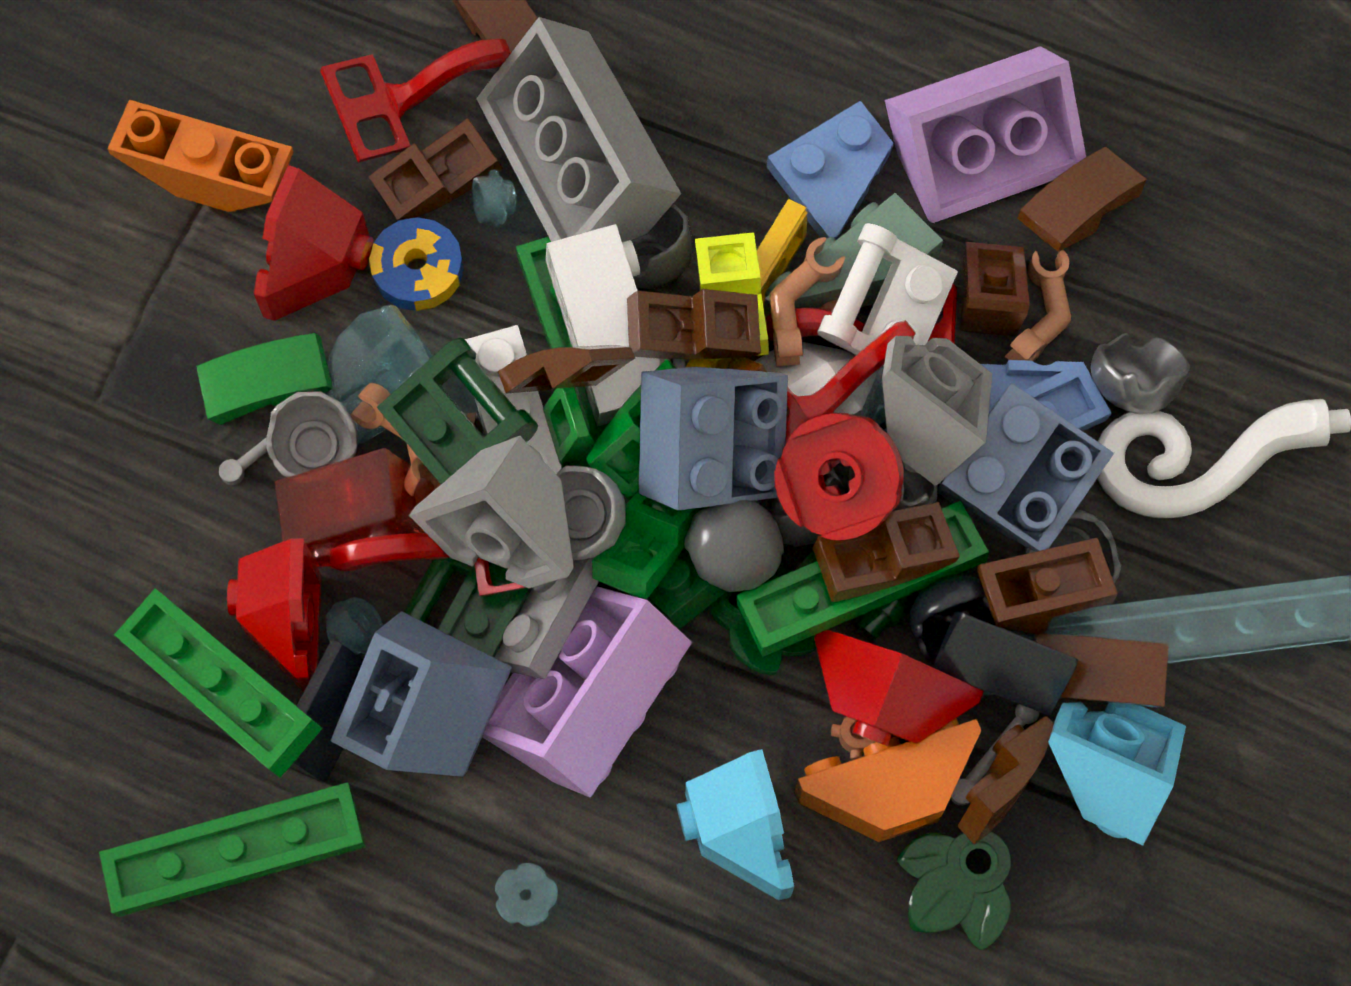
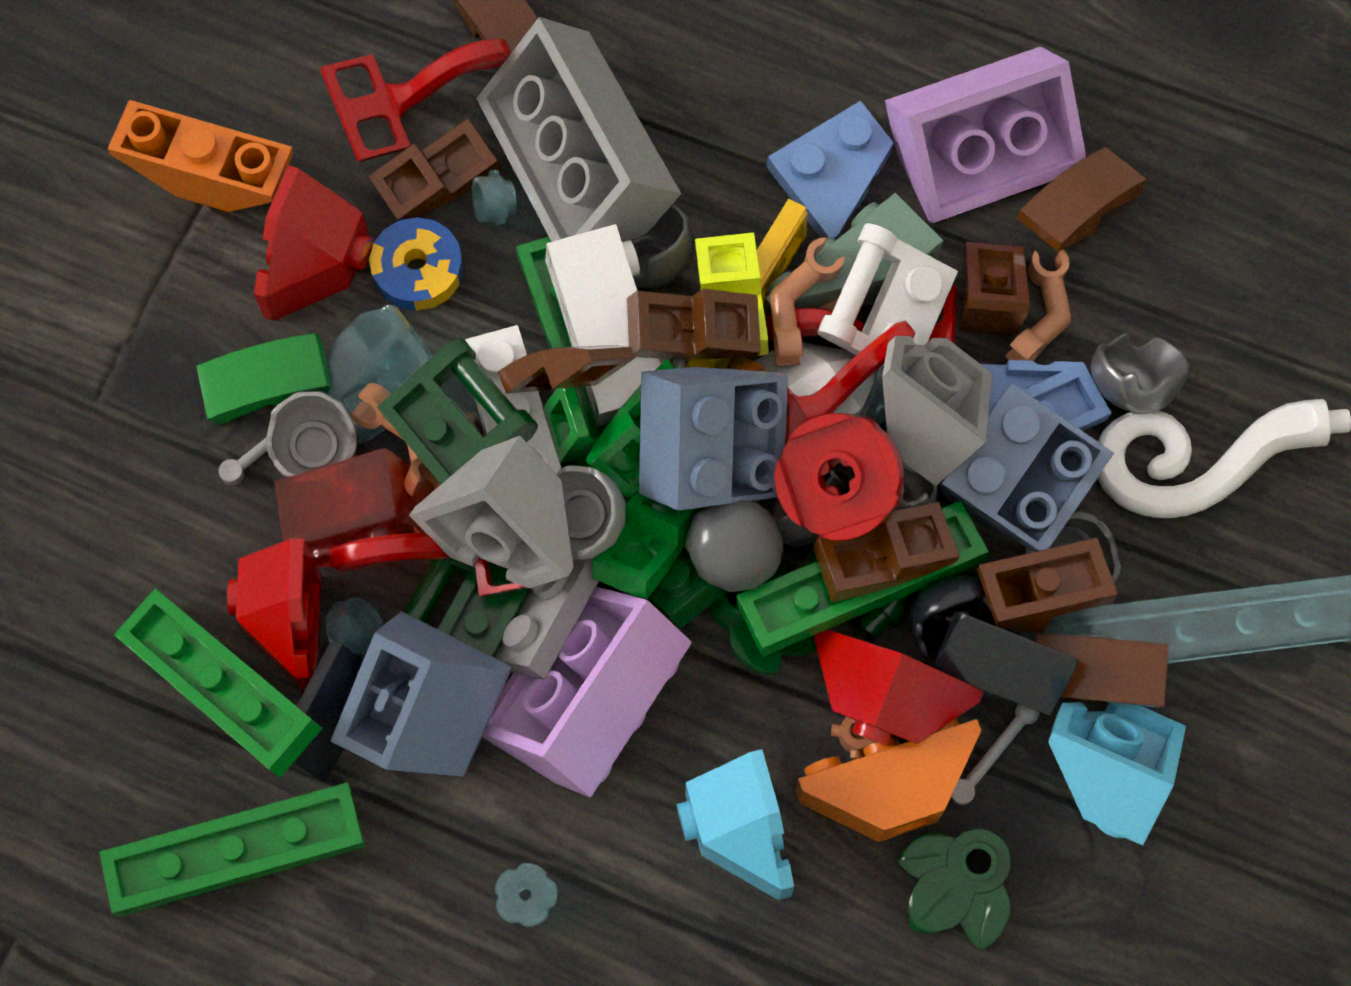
reddish brown slope [958,716,1054,845] -> none

